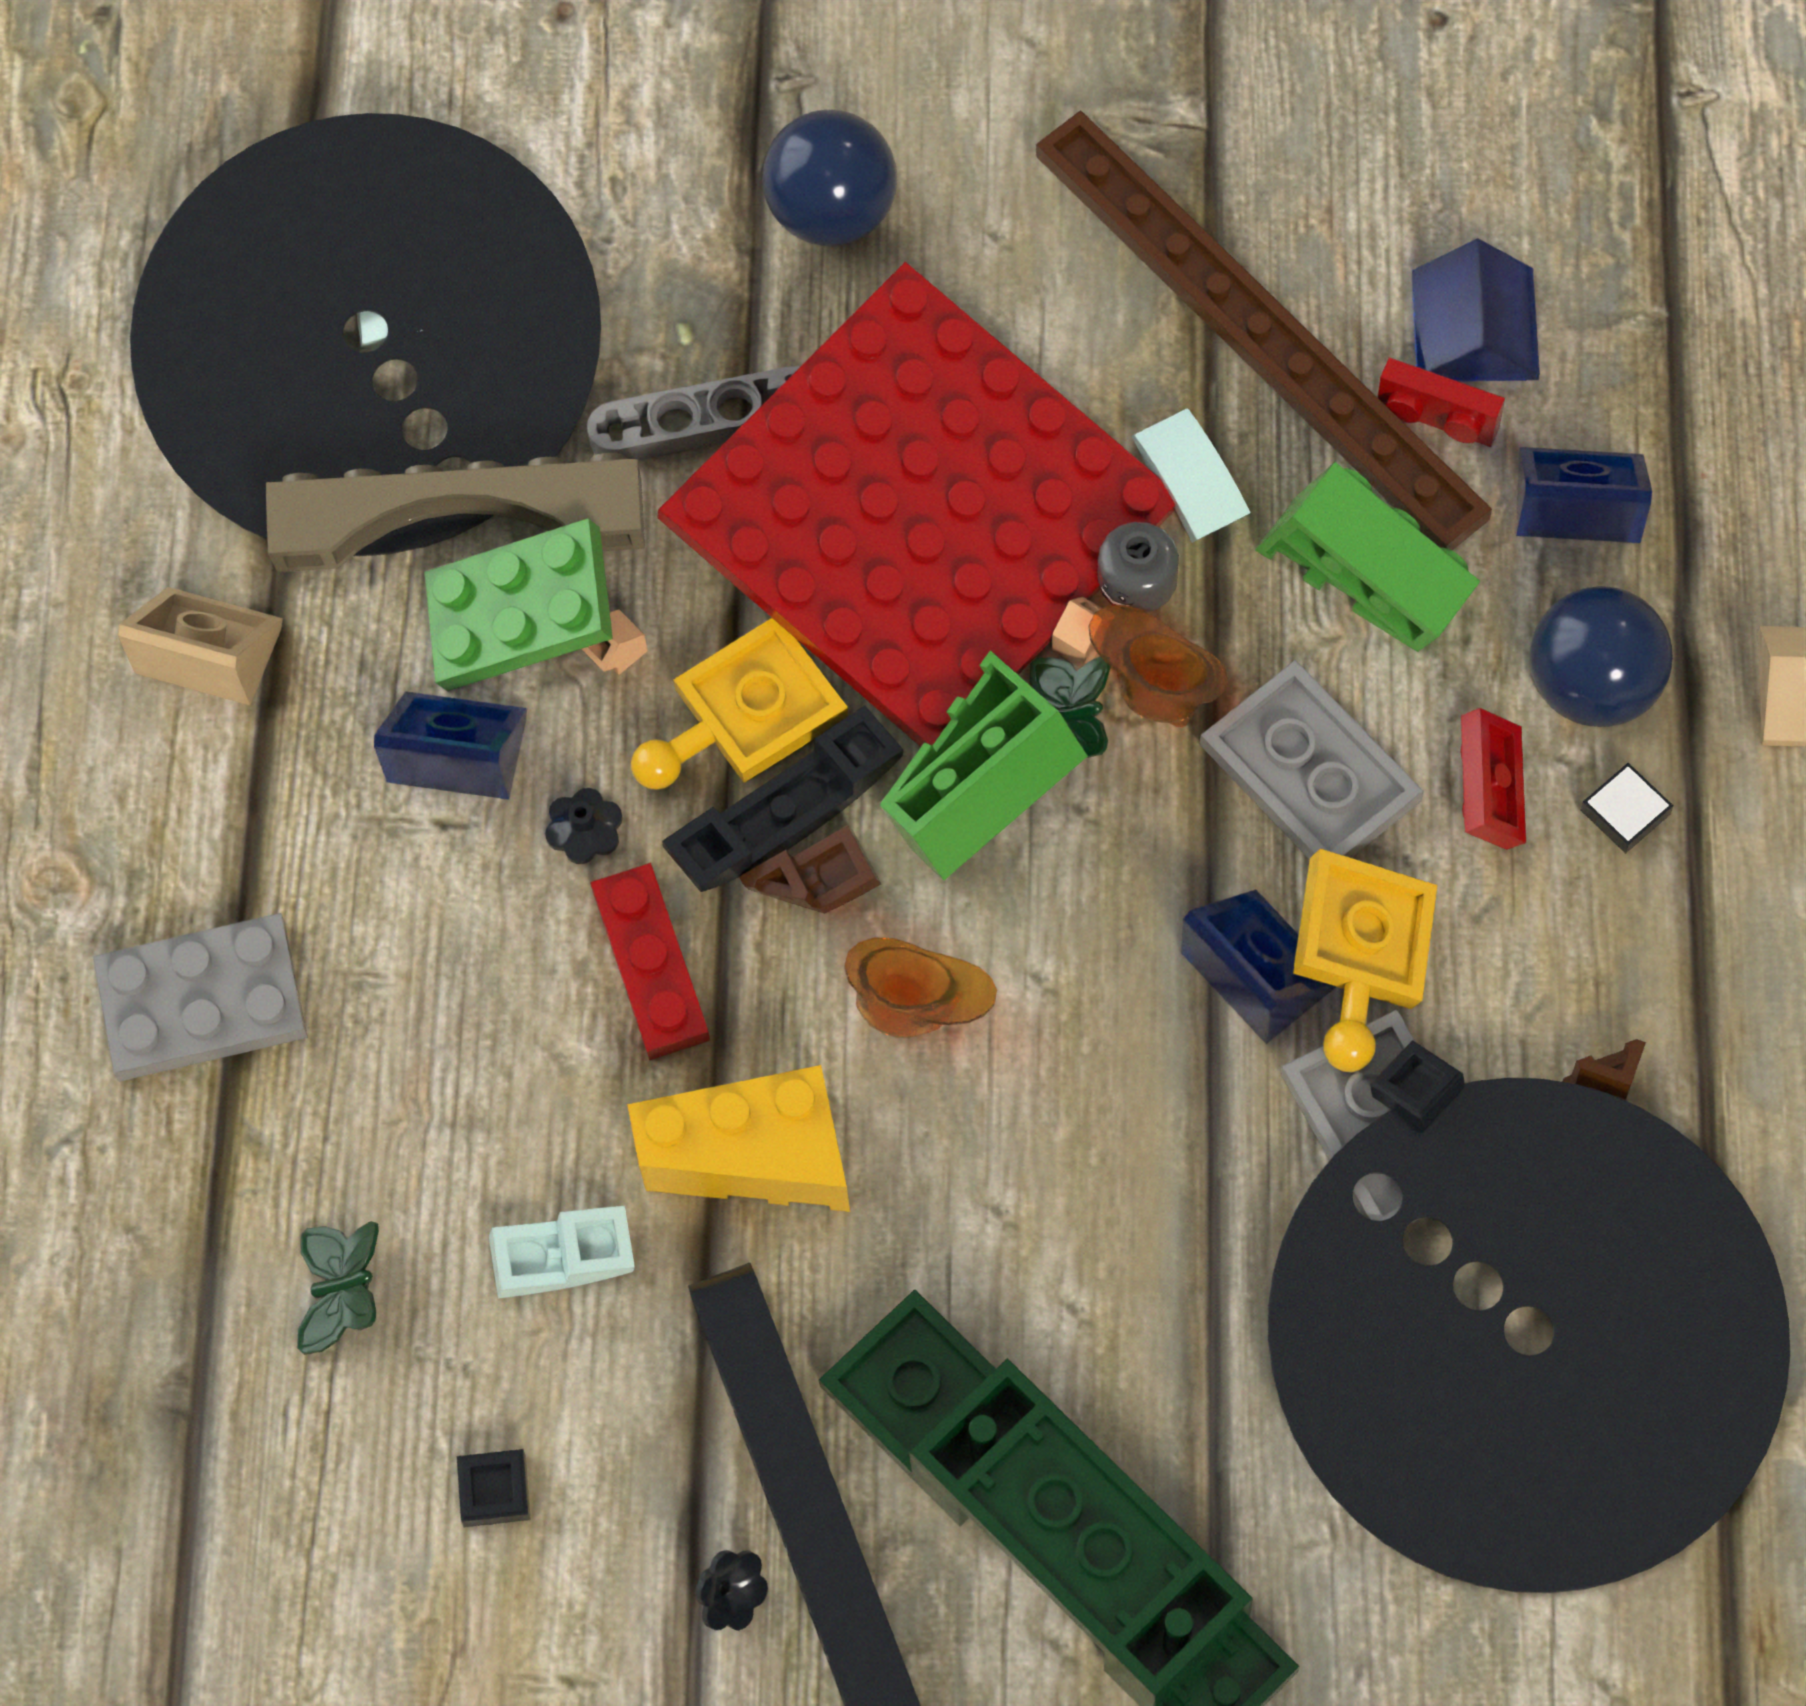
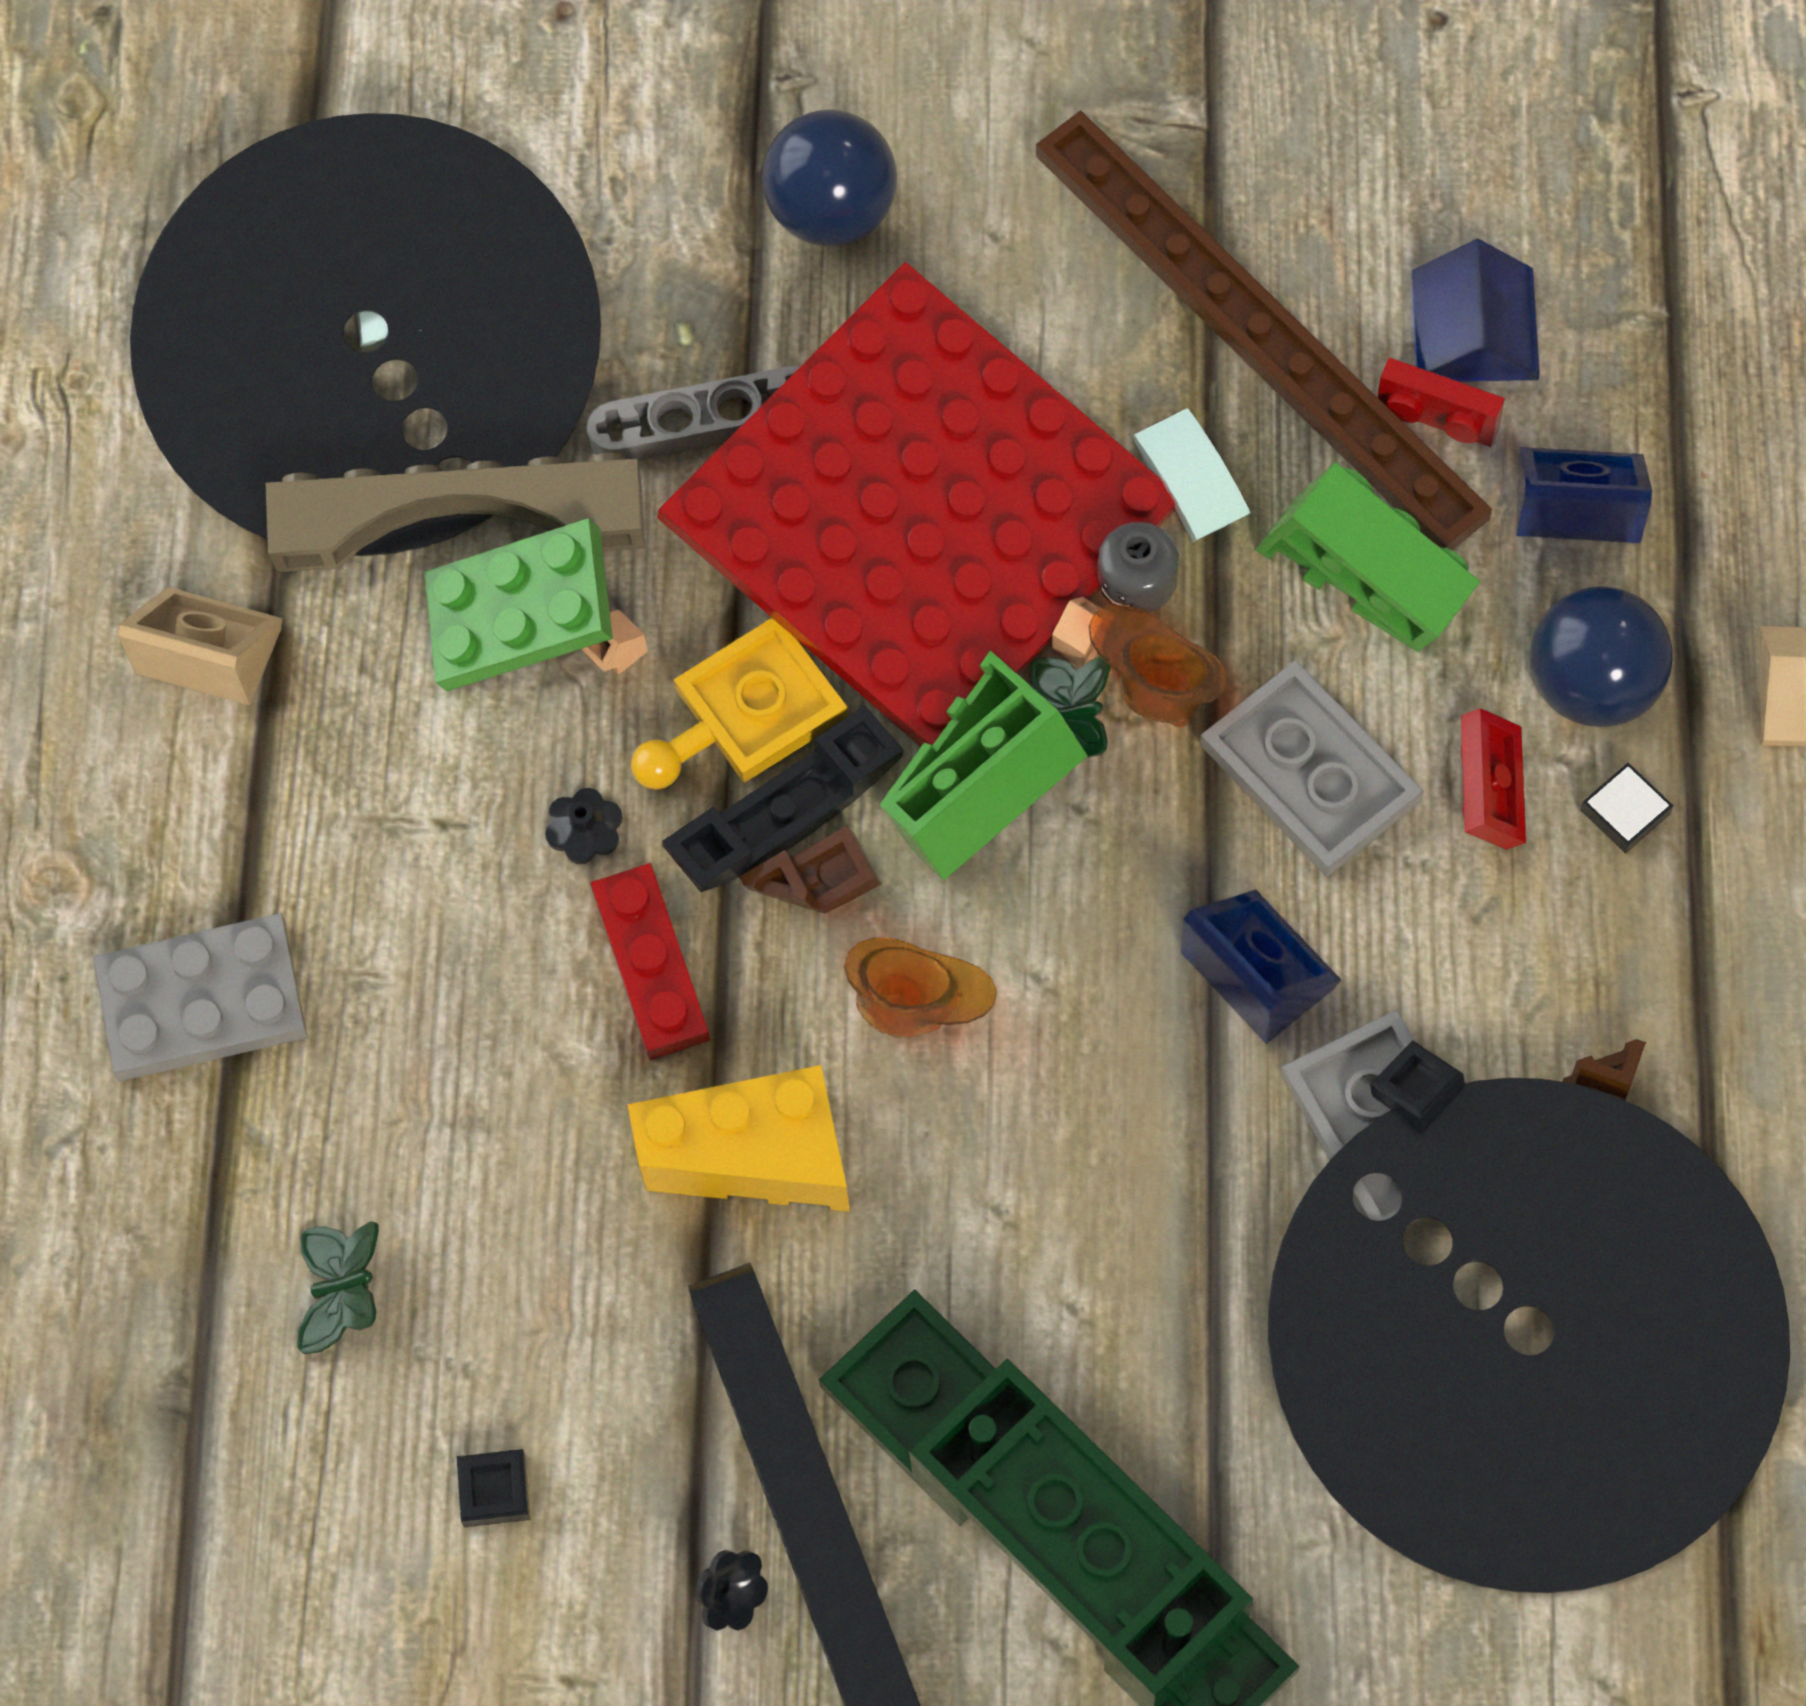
clear blue slope [374,691,527,800] -> none
light aqua slope [489,1206,635,1298] -> none
yellow plate [1293,848,1438,1072] -> none

